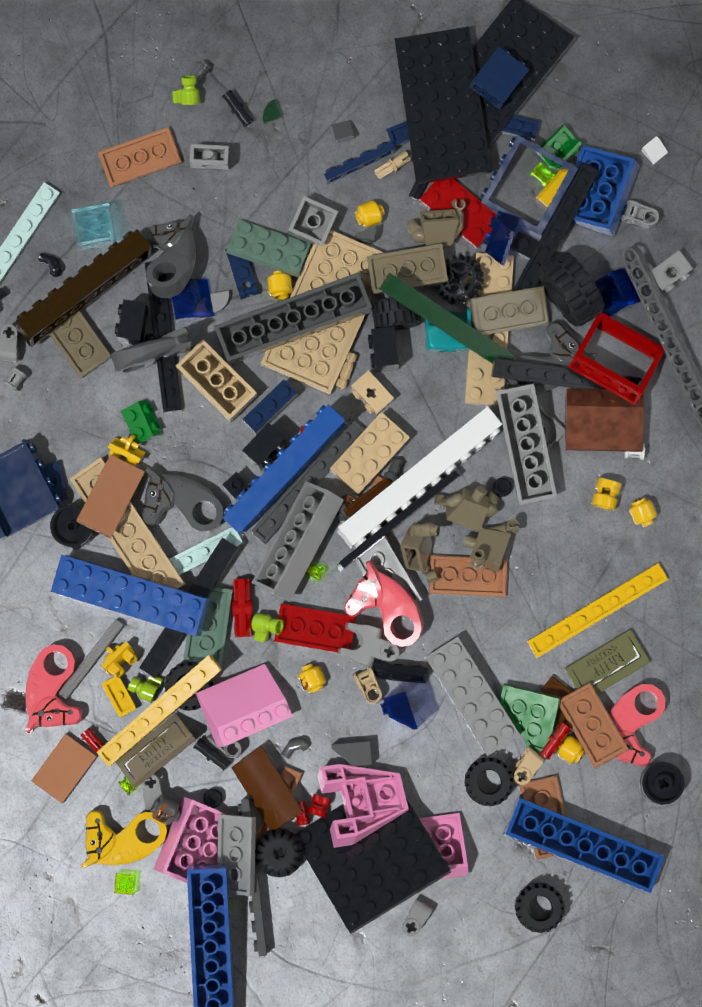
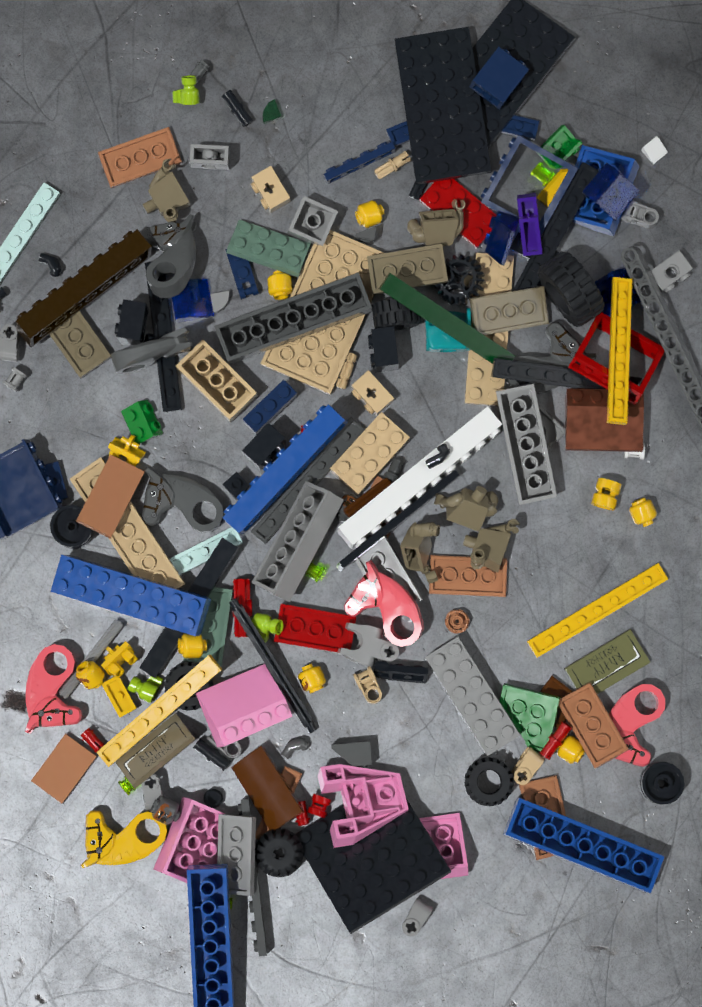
clear light blue brick [71,203,117,251] -> none
clear neon green plate [114,873,136,895] -> none
dark grey slope [331,120,354,143] -> none
clear blue slope [380,691,418,730] -> none
black plate [493,478,512,497] -> none
black tyre [515,883,565,933] -> none
none -> yellow head [76,661,105,690]
none -> dark tan torso [142,158,191,222]
none -> yellow head [178,633,207,658]
none -> black piece [229,598,317,734]
none -> tan brick [250,166,290,213]
none -> black arm [425,443,450,469]
none -> nougat plate [445,609,469,633]
none -> dark purple slope [517,193,543,256]
none -> clear blue slope [582,163,640,221]
none -> yellow tile [607,277,632,425]

